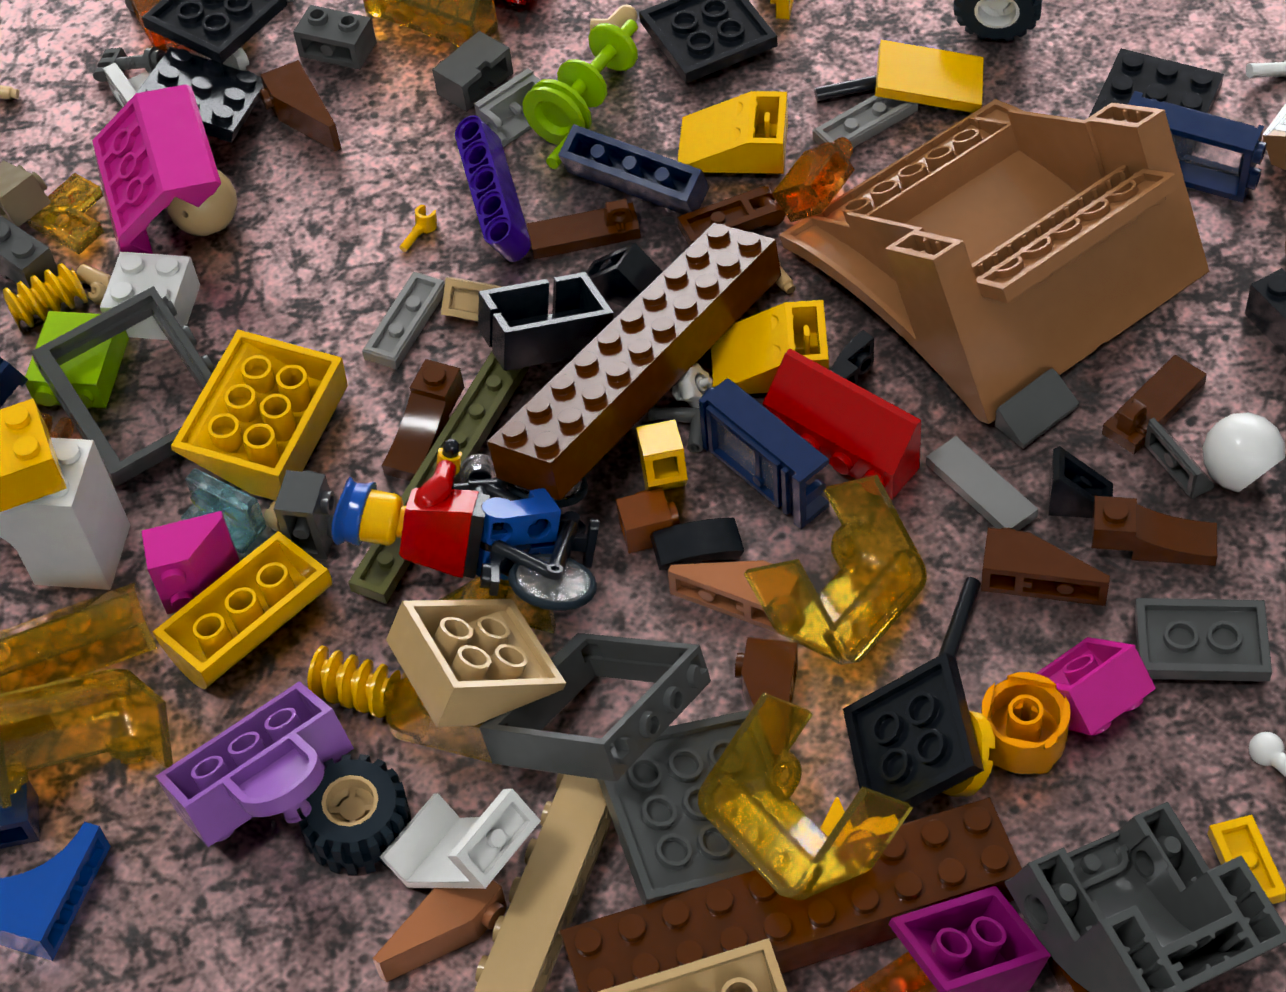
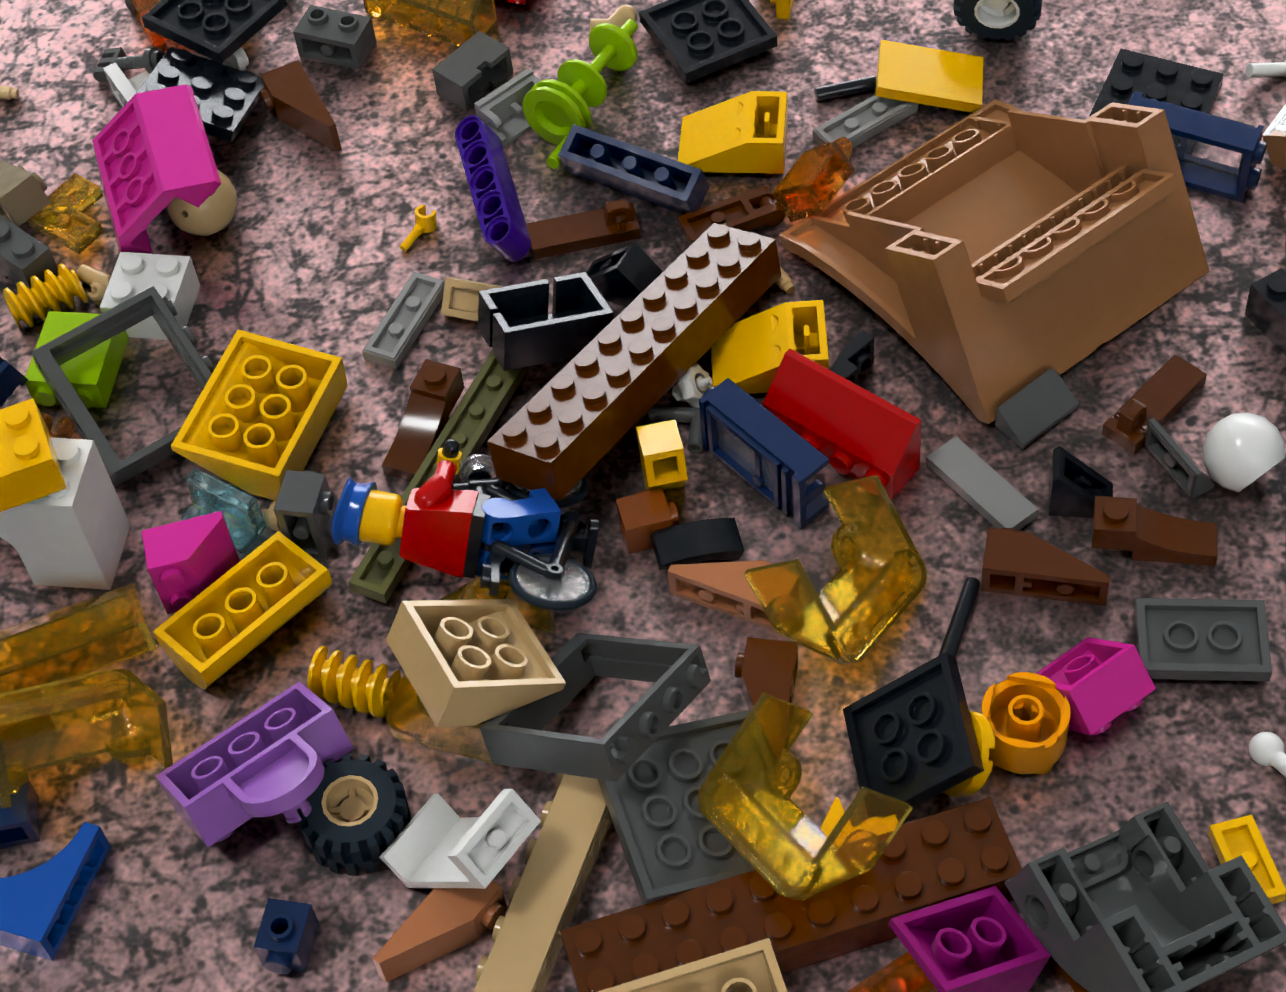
none -> dark blue brick [254,898,319,974]

